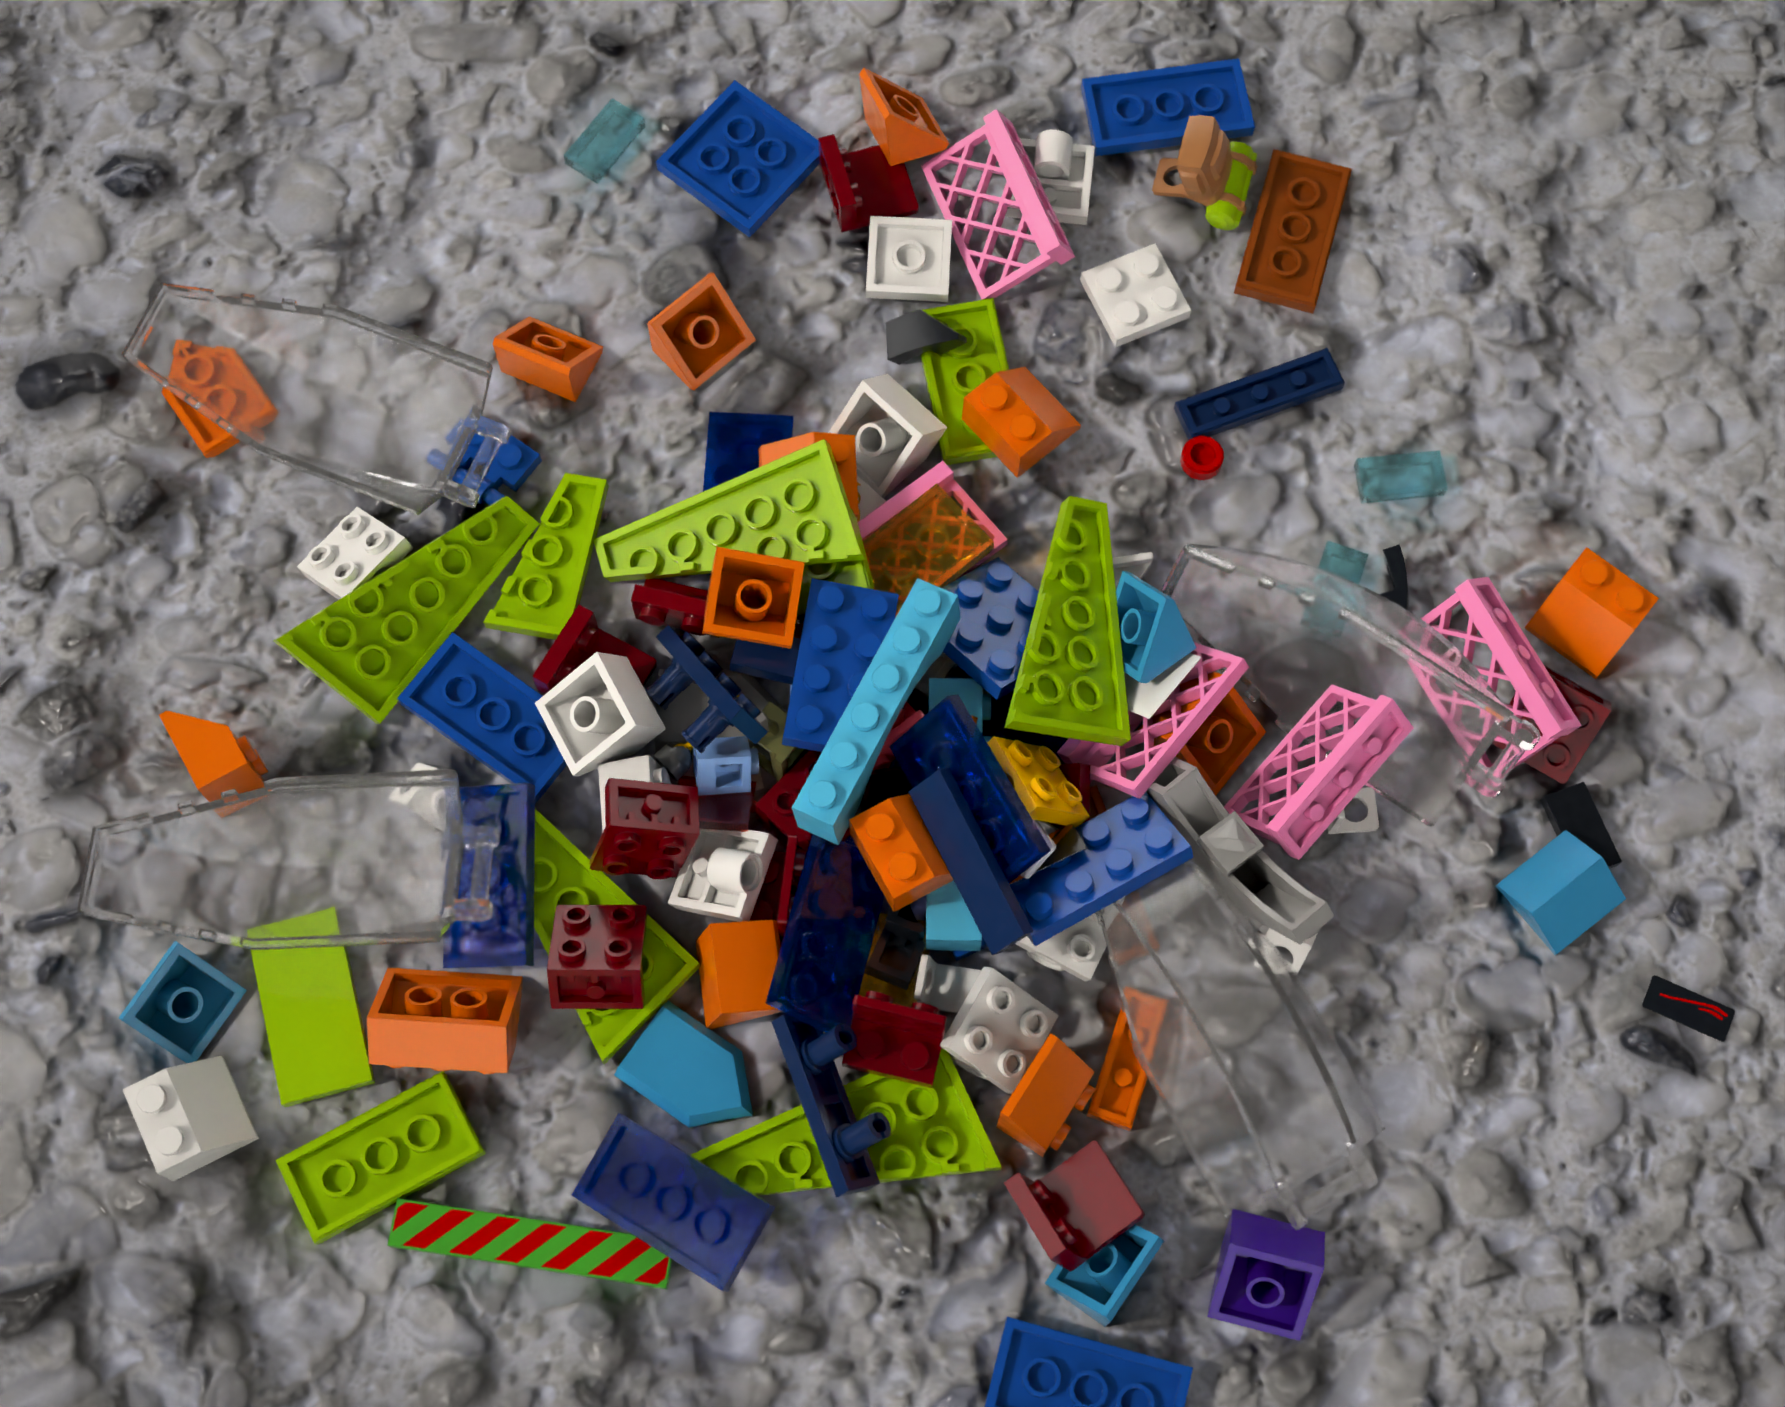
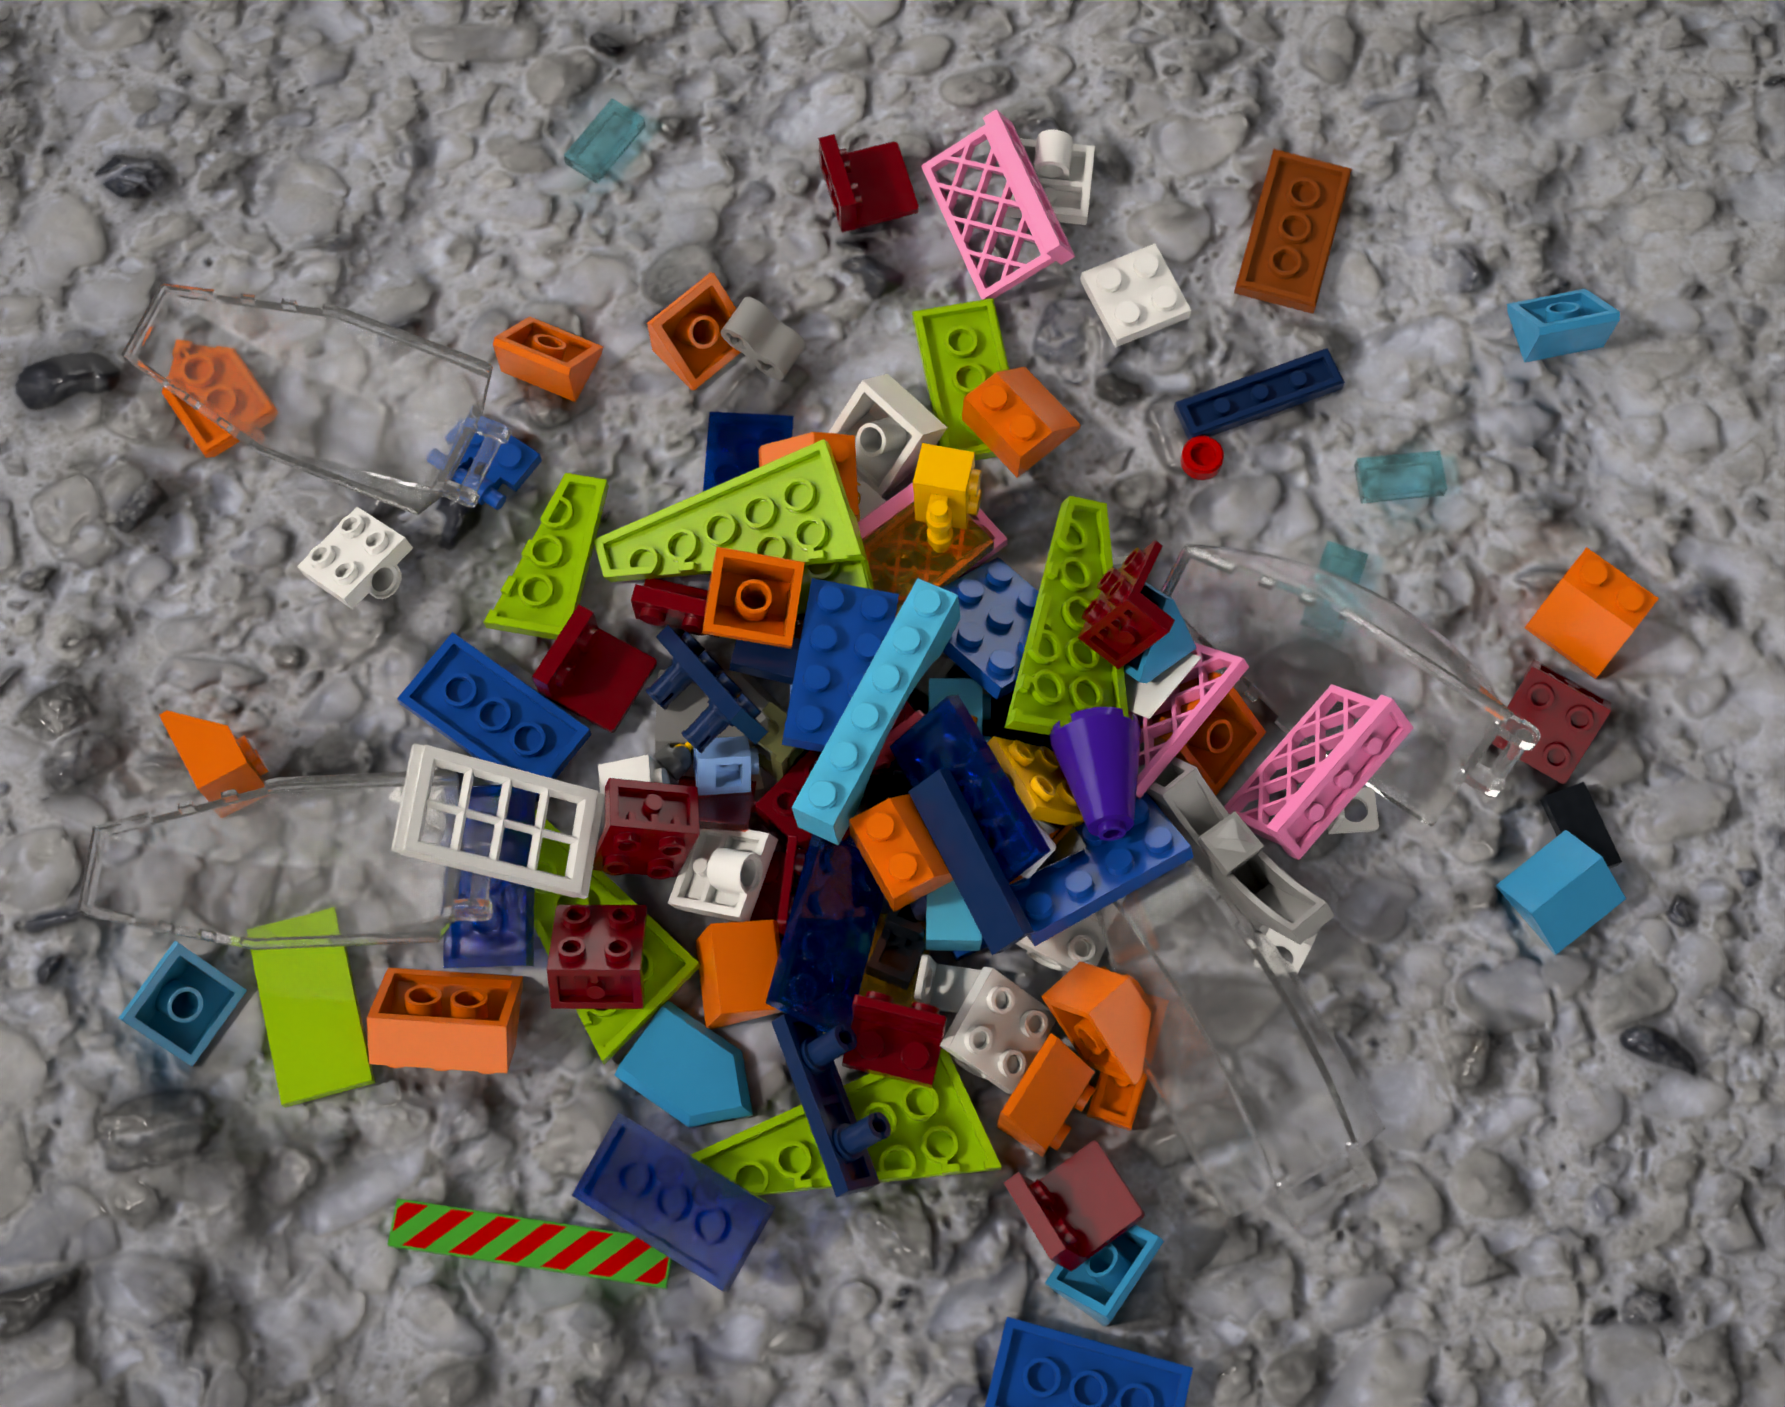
white slope [122,1056,259,1181] -> none
lime wing [273,496,540,724] -> none
lime tile [275,1071,486,1245] -> none
white slope [535,652,666,777] -> none
blue plate [656,80,819,238] -> none
orange slope [859,68,949,166] -> none
white plate [866,216,952,302] -> none
black slope [886,309,967,365] -> none
blue plate [1081,58,1255,156] -> none
medium nougat piece [1152,115,1258,230] -> none
dark purple slope [1207,1209,1325,1341] -> none
black slope [1380,544,1409,629] -> none
bright pink fence [1398,577,1582,783] -> none
black sticker [1642,975,1735,1042] -> none
none -> white piece [391,743,605,899]
none -> light grey axle [720,297,806,380]
none -> yellow brick [913,443,982,553]
none -> orange slope [1041,961,1152,1085]
none -> dark purple cone [1050,707,1141,841]
none -> dark red bracket [1078,540,1175,670]
none -> dark azure slope [1507,289,1620,363]

